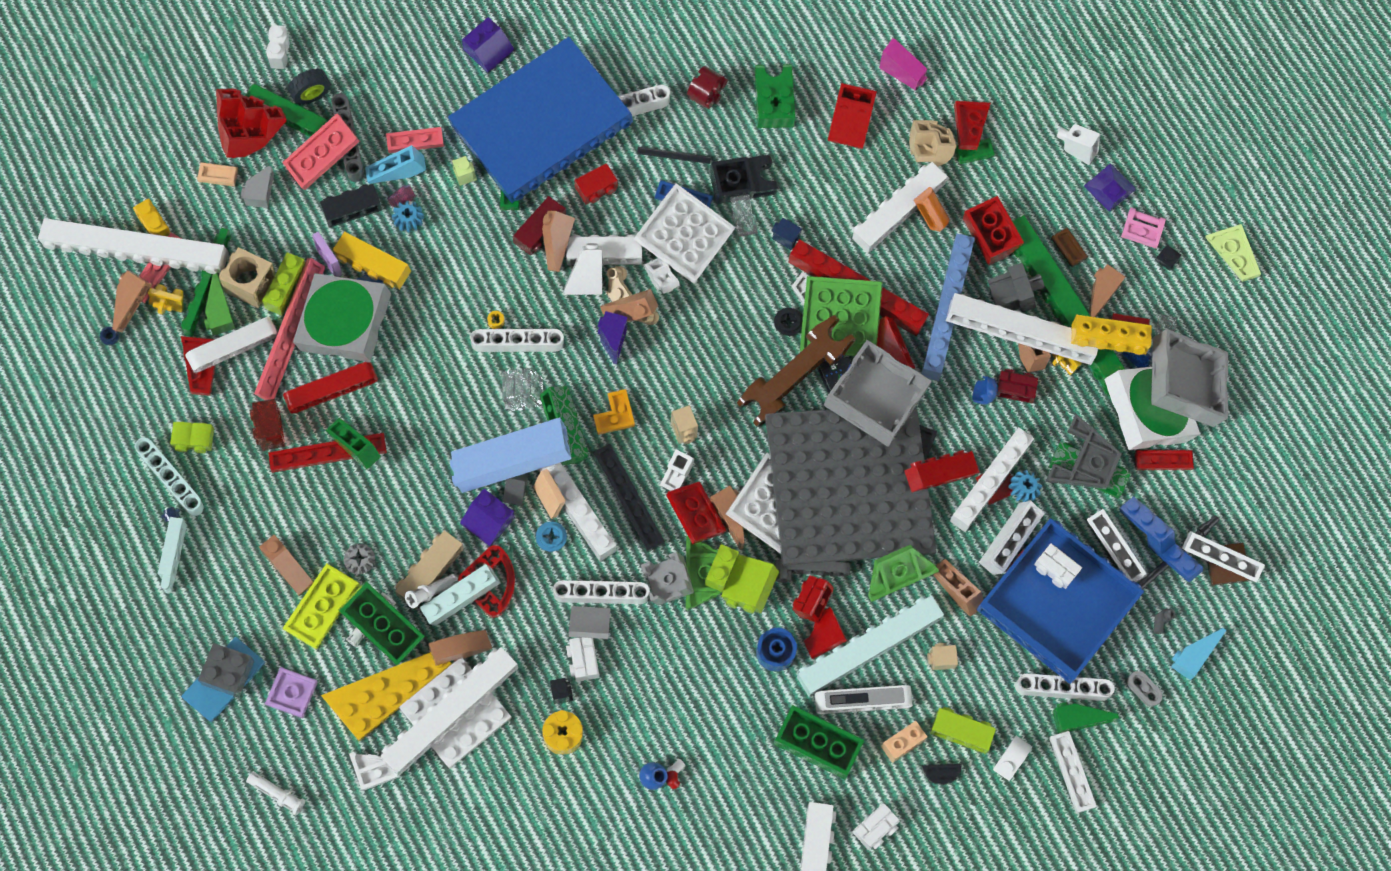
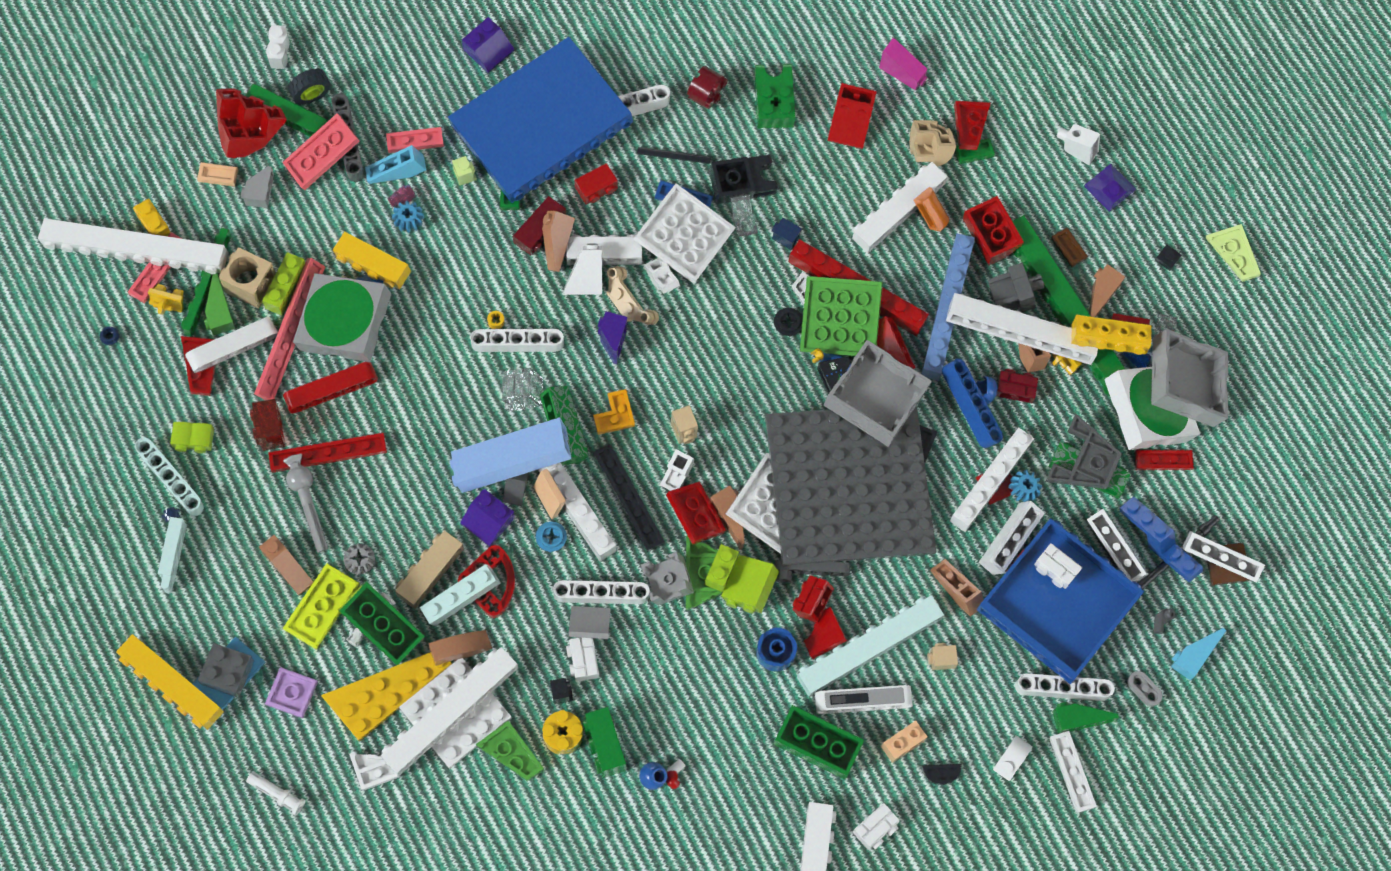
nougat slope [112,270,152,333] -> none
lavender tile [312,232,342,277] -> none
black brick [320,184,382,228] -> none
green slope [325,418,381,470] -> none
white pin [405,574,458,608] -> none
nougat slope [600,289,658,321] -> none
reddish brown piece [737,315,856,427] -> none
bright green wing [868,545,939,602] -> none
red brick [904,450,980,493] -> none
lime brick [930,707,996,754] -> none
bright pink plate [1121,207,1166,249] -> none
none -> yellow brick [116,634,224,730]
none -> light grey piece [283,454,328,553]
none -> bright green wing [476,721,544,782]
none -> green brick [582,707,626,778]
none -> blue beam [942,359,1003,449]

